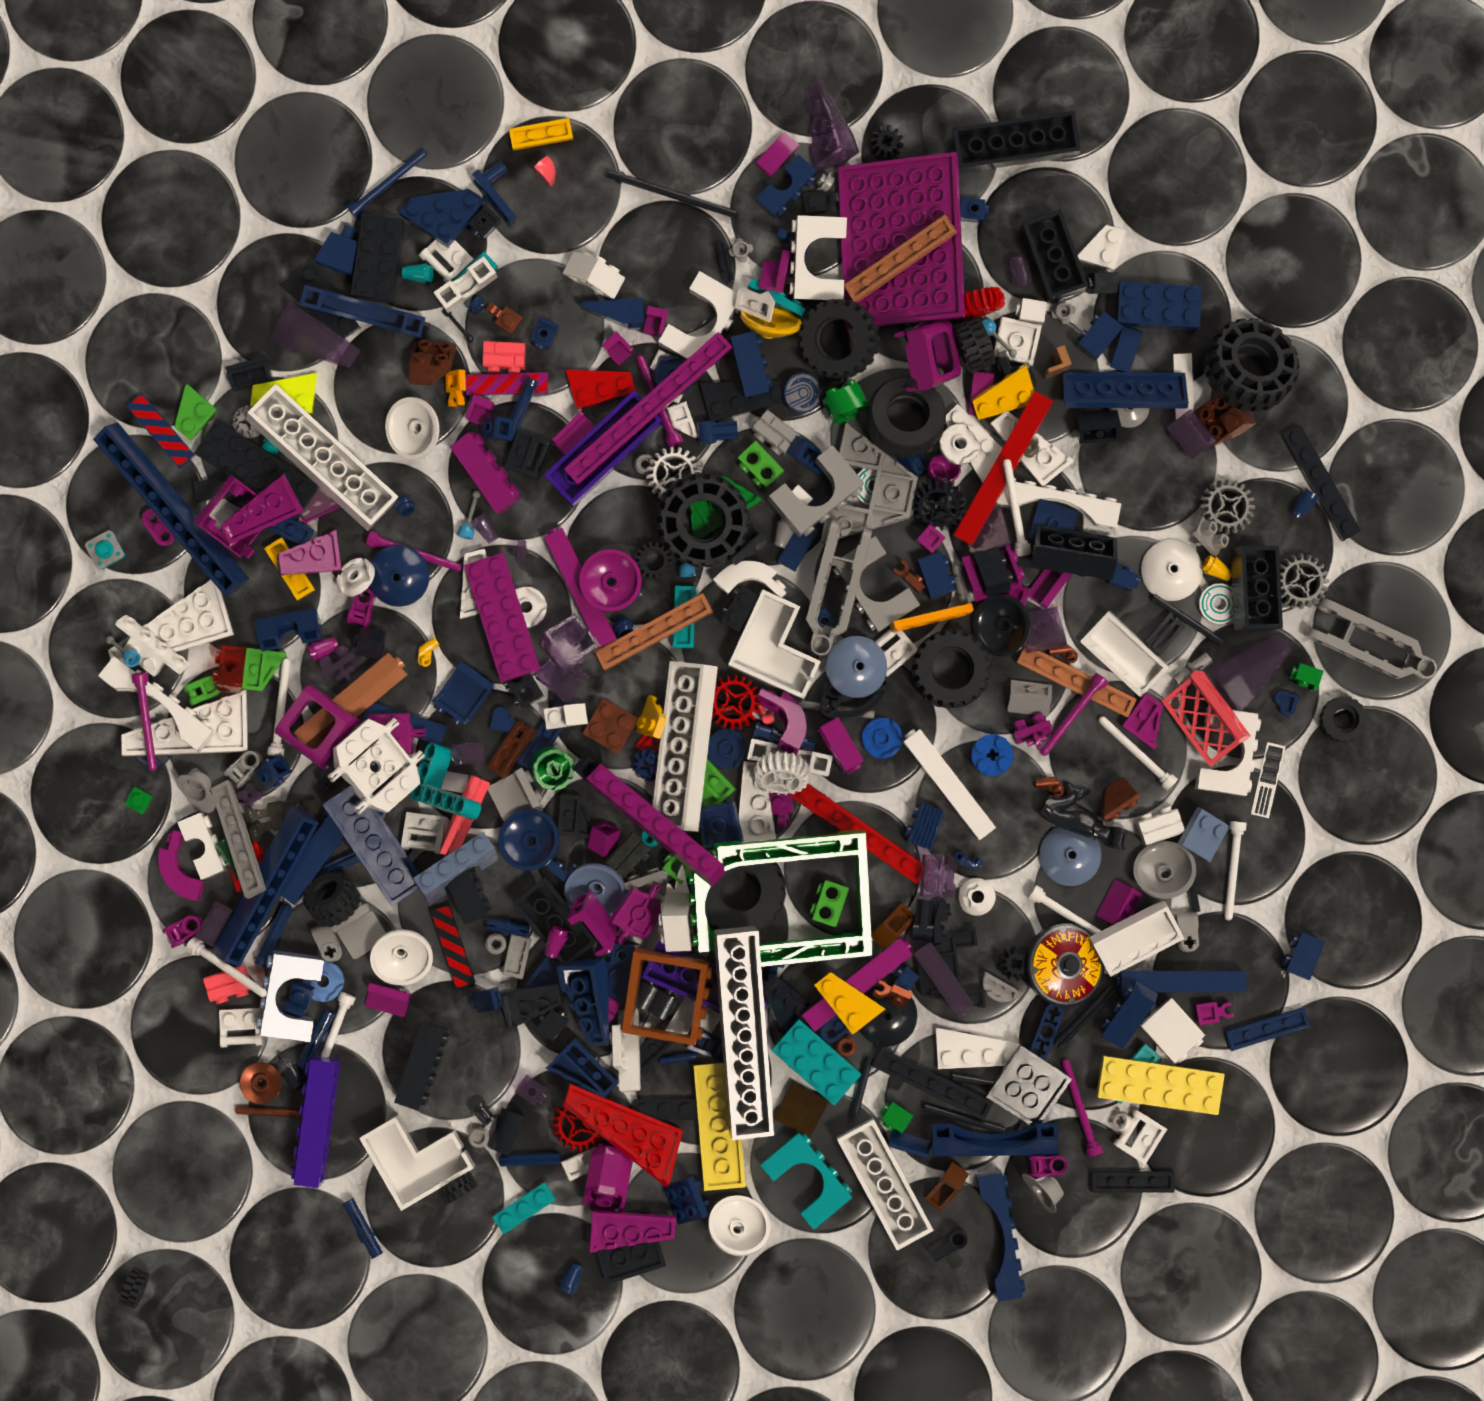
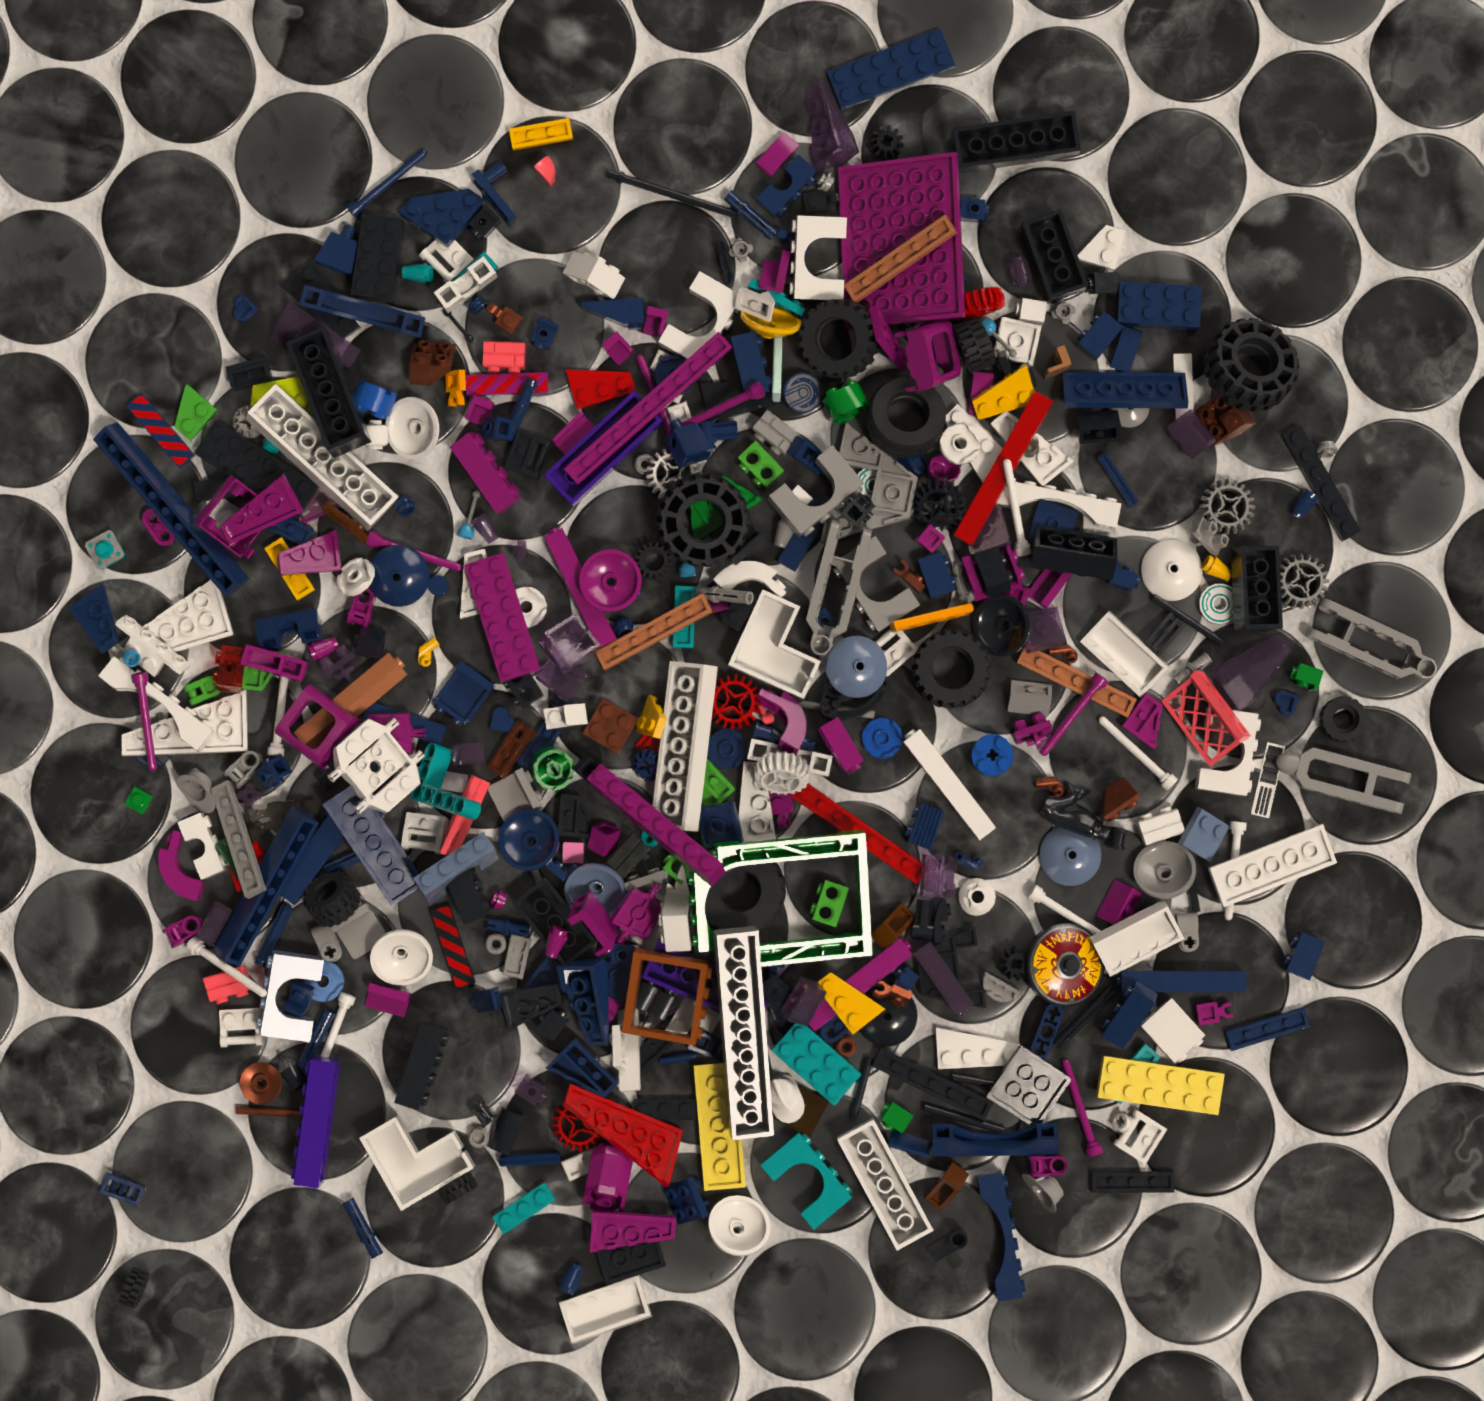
none -> dark blue wing [69,583,119,654]
none -> dark blue slope [98,1171,146,1207]
none -> dark blue tile [234,295,259,323]
none -> magenta slope [241,644,309,683]
none -> black brick [286,326,372,458]
none -> reddish brown plate [322,501,369,543]
none -> blue brick [354,379,398,420]
none -> white head [365,420,389,449]
none -> dark blue tile [428,575,449,596]
none -> magenta plate [490,889,507,910]
none -> white slope [559,1275,652,1344]
none -> bright pink slope [563,842,584,864]
none -> dark blue torso [666,418,717,468]
none -> magenta piece [682,381,765,426]
none -> light grey pin [695,586,754,605]
none -> magenta sticker [709,594,729,613]
none -> dark blue pin [724,190,778,240]
none -> white piece [770,1074,805,1123]
none -> light aqua tile [772,337,782,402]
none -> clear purple brick [780,977,827,1026]
none -> dark blue plate [827,28,955,111]
none -> black brick [841,492,875,527]
none -> magenta wing [869,305,908,372]
none -> dark blue axle [1097,452,1139,507]
none -> white plate [1208,824,1337,907]
none -> light grey piece [1276,748,1412,814]
none -> light grey plate [1317,441,1337,458]

